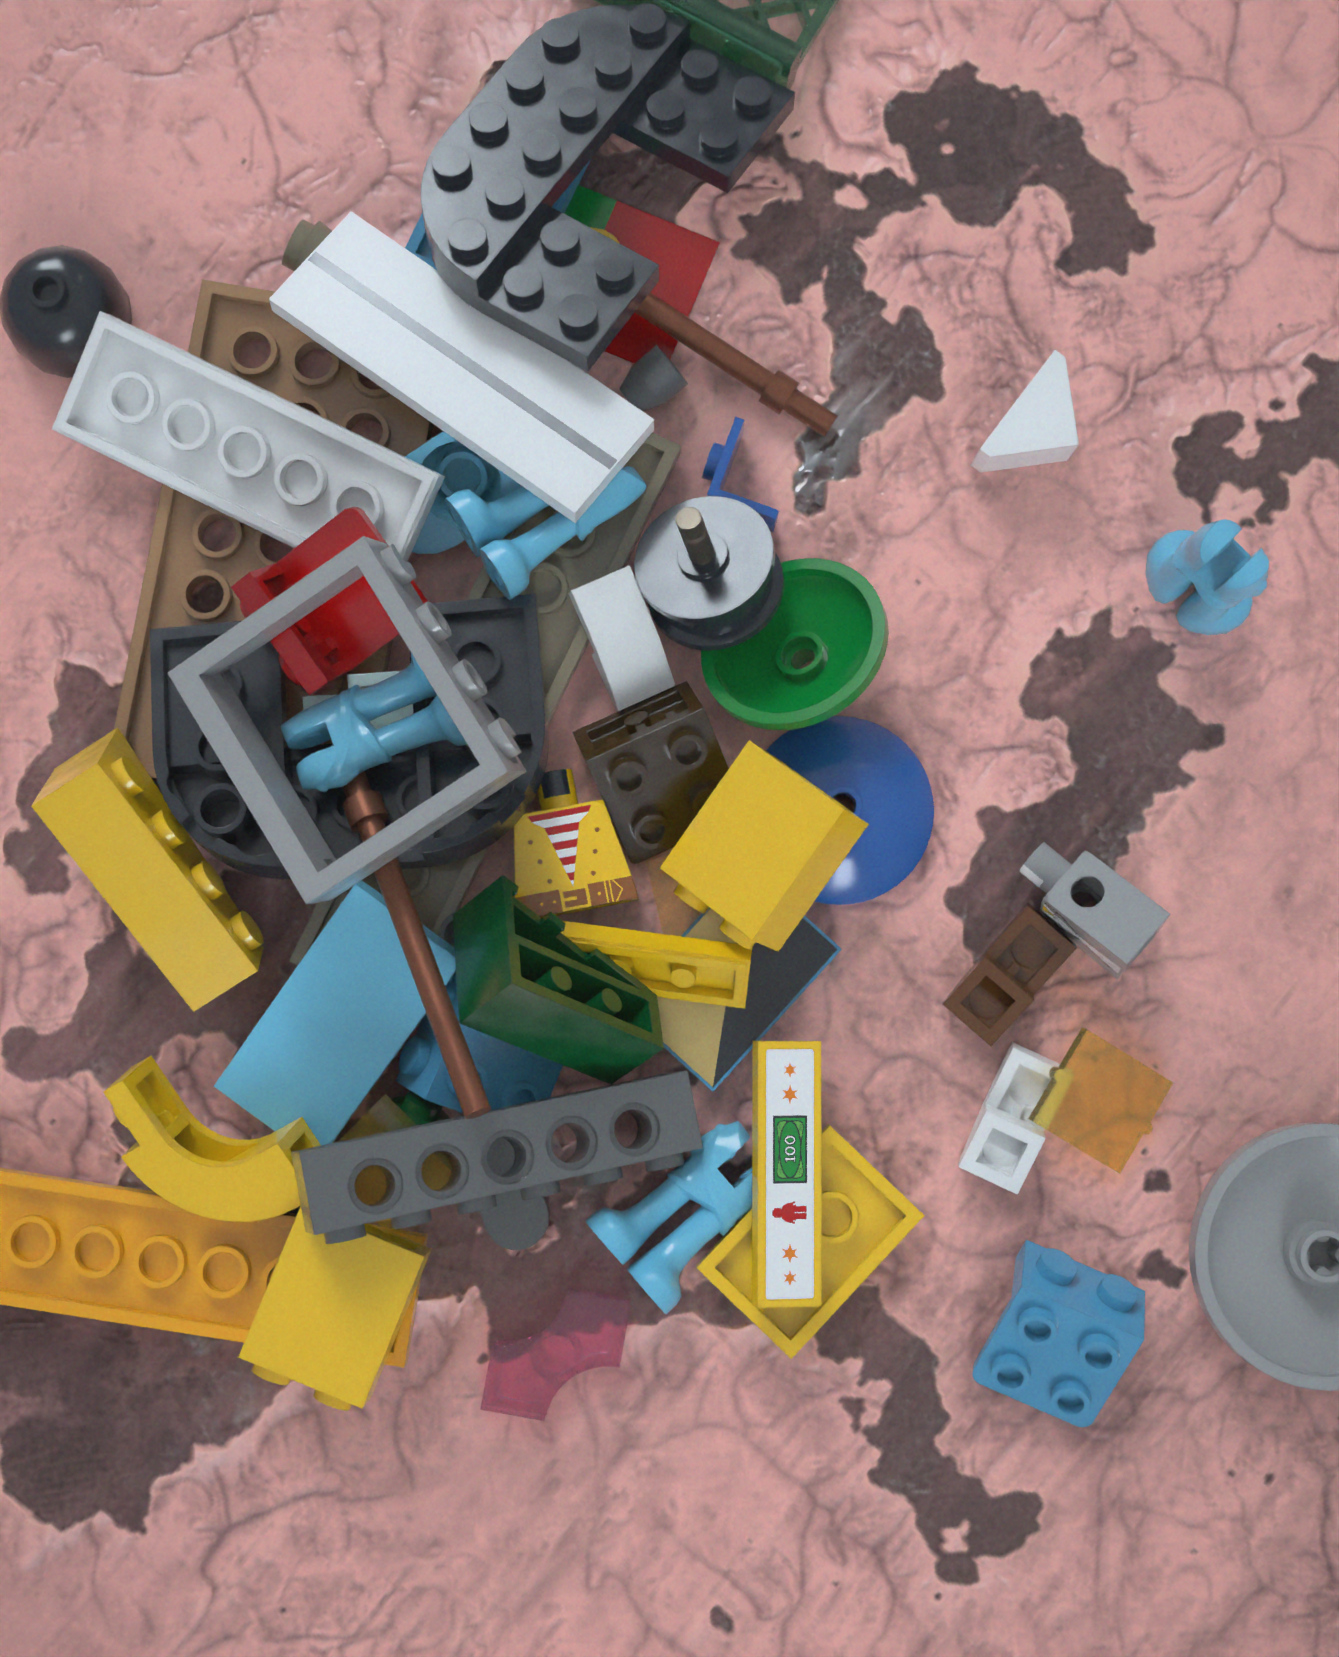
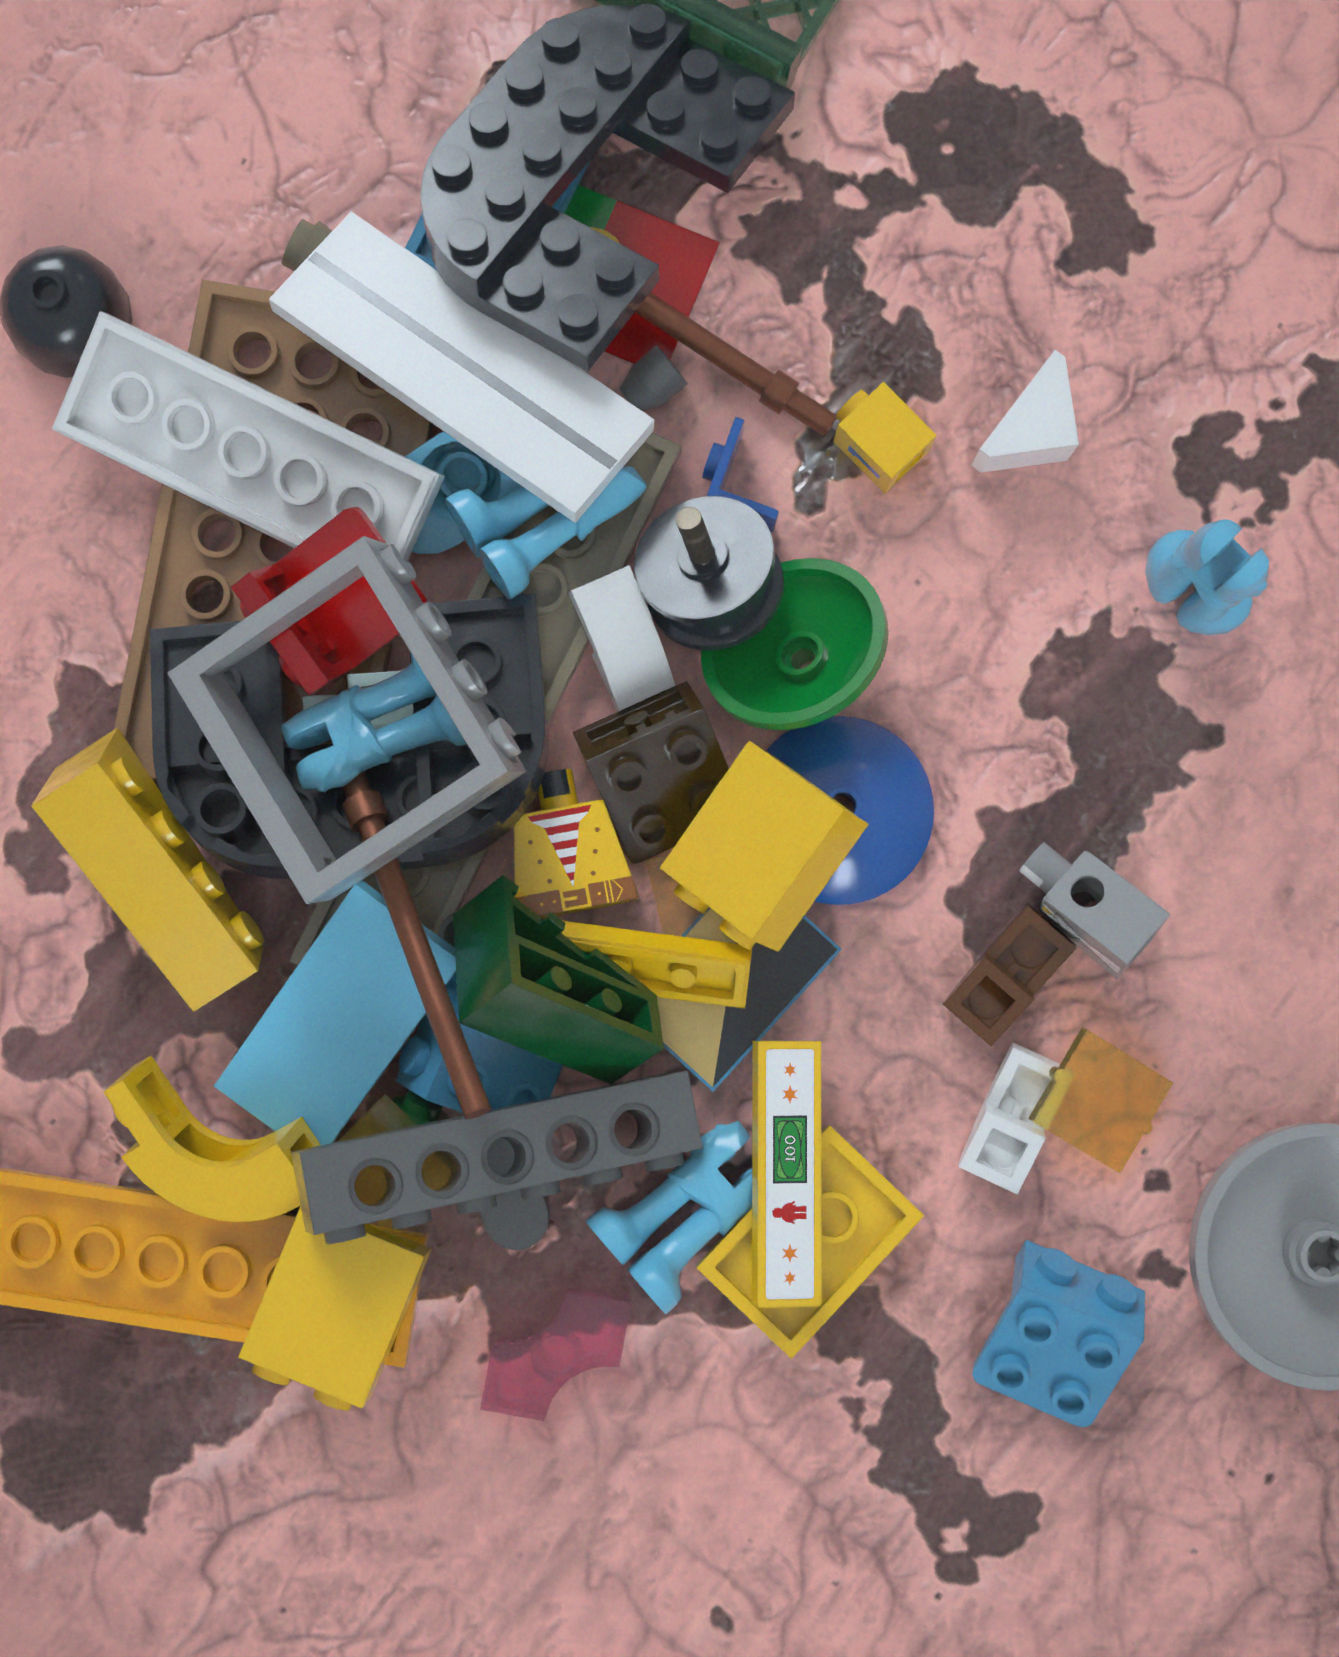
none -> yellow brick [833,381,937,494]

